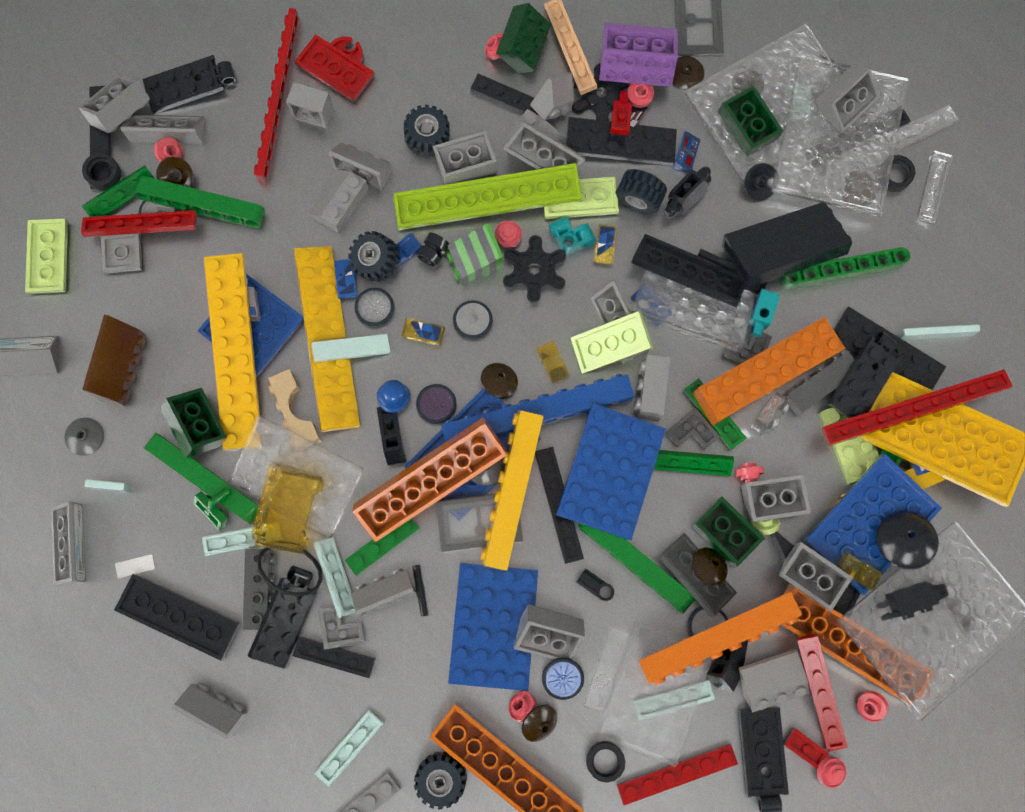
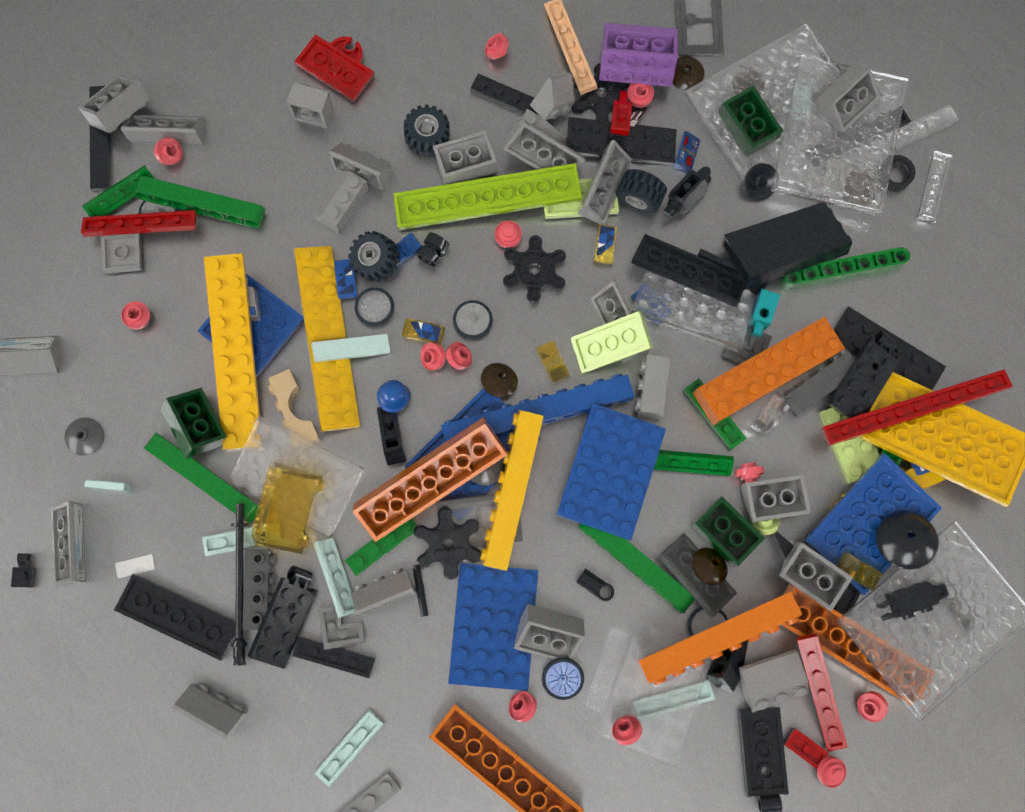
yellowish green plate [25,218,68,294] -> none
black tyre [82,153,121,191] -> none
reddish brown slope [82,314,146,406] -> none
black hinge [142,55,236,114] -> none
dark brown dish [156,157,193,187] -> none
green plate [193,488,231,531] -> none
red plate [254,8,299,183] -> none
black piece [257,543,323,597] -> none
black wheel [414,752,467,810] -> none
clear purple wheel [416,384,457,424] -> none
slope [446,223,503,285] -> none
dark green brick [496,3,552,74] -> none
dark brown dish [522,705,558,742] -> none
black tile [535,447,584,564] -> none
teal piece [549,216,597,254] -> none
black tyre [586,741,626,783] -> none
red plate [616,744,738,806] -> none
dark grey plate [665,408,720,450] -> none
light aqua tile [898,324,980,340] -> none
none -> black plate [11,553,35,588]
none -> coral plate [121,301,151,330]
none -> black bar [231,504,248,666]
none -> black plate [413,507,481,581]
none -> coral plate [420,342,446,370]
none -> coral plate [446,342,472,370]
none -> light grey slope [578,140,632,225]
none -> coral plate [612,715,643,745]

